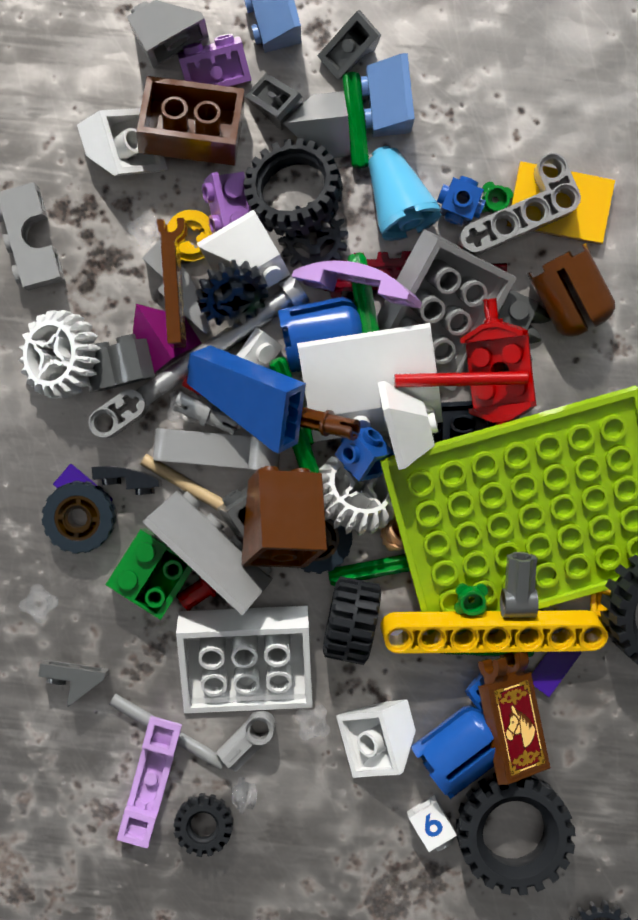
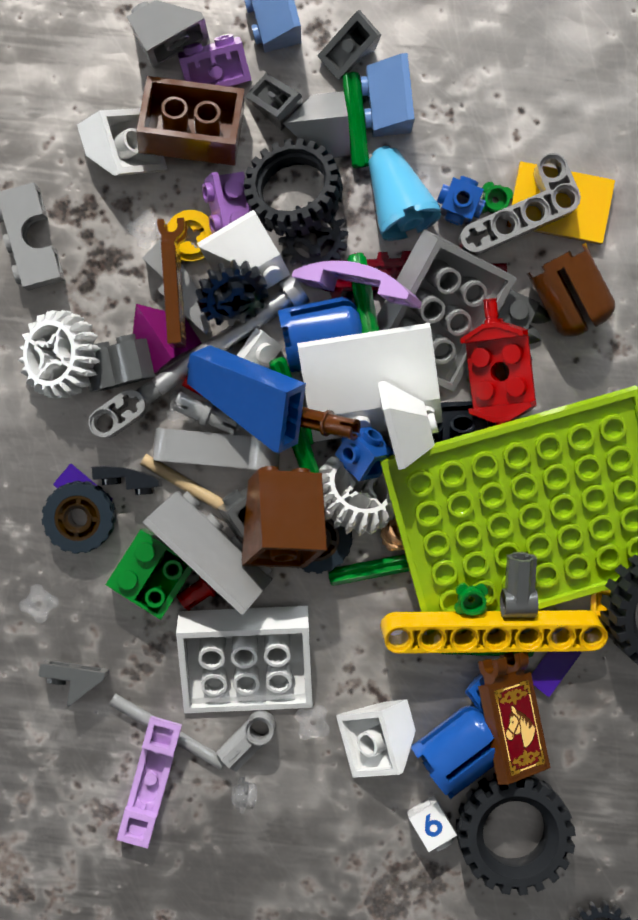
black tyre [173,793,233,857] -> none
black tyre [323,576,381,665] -> none
red bar [394,371,529,387] -> none

